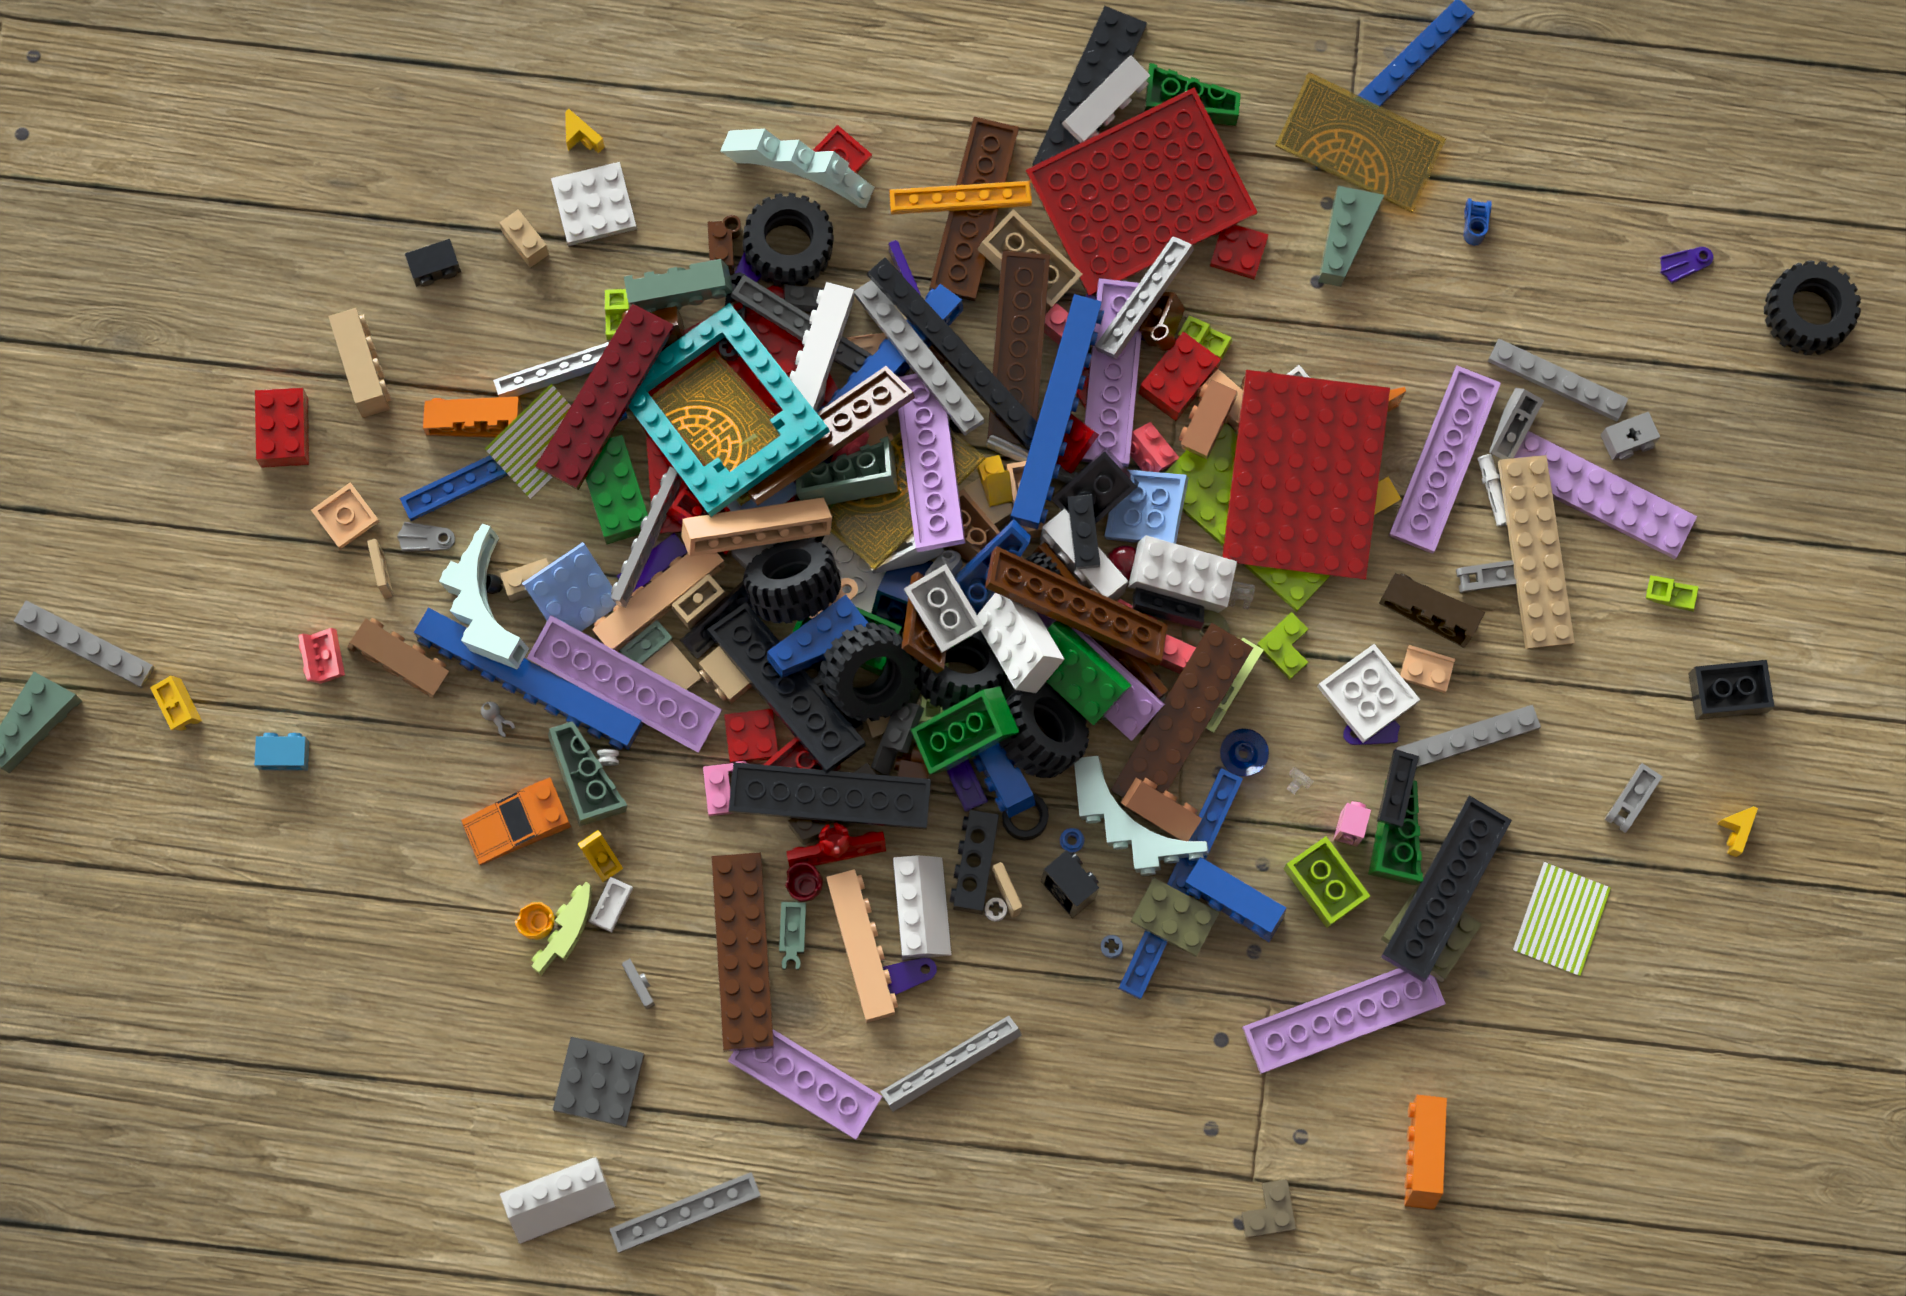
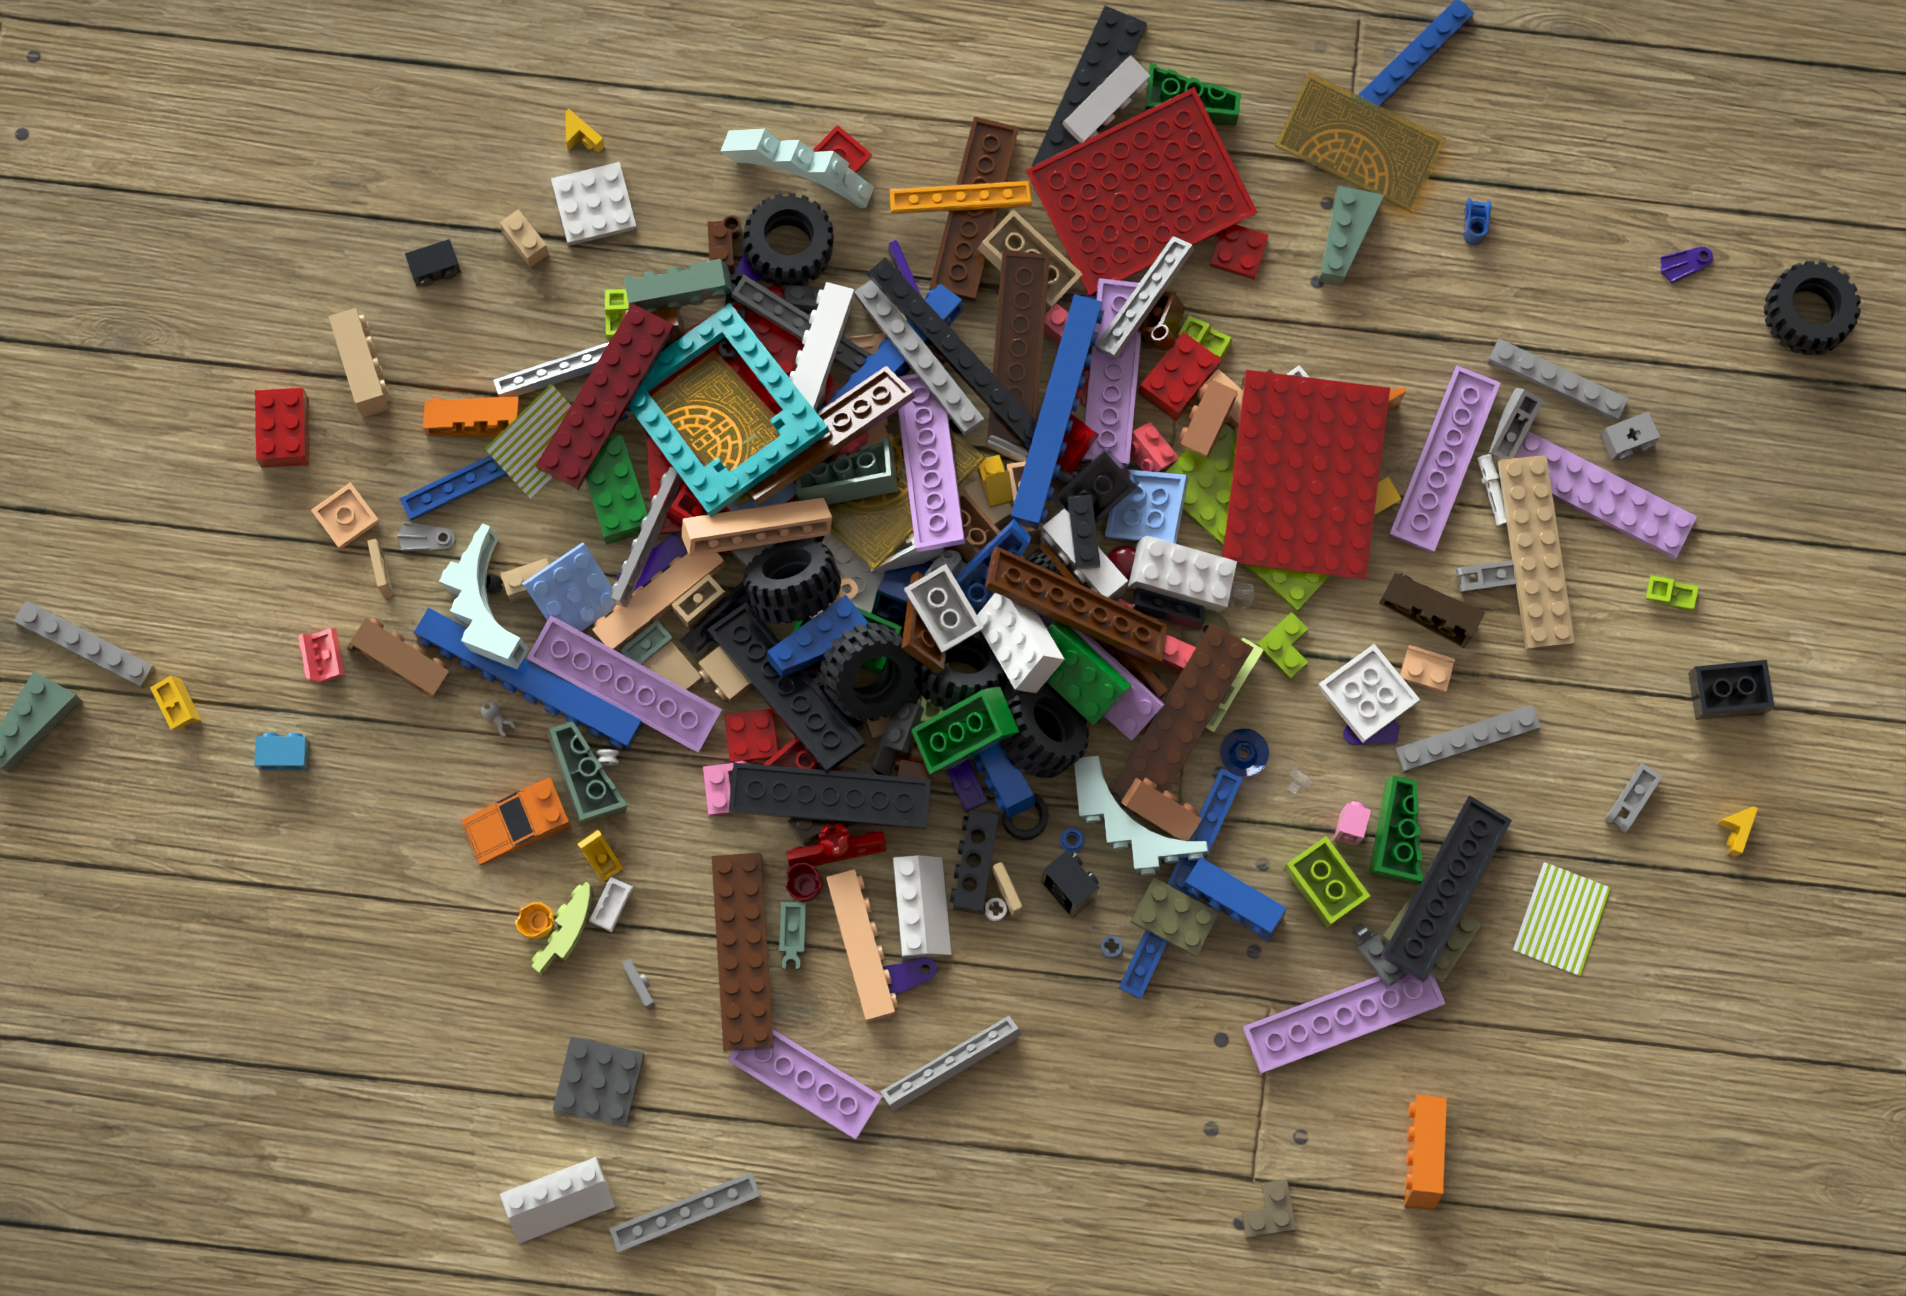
black plate [1377,749,1419,828] -> none
none -> dark grey hinge [1353,922,1408,988]

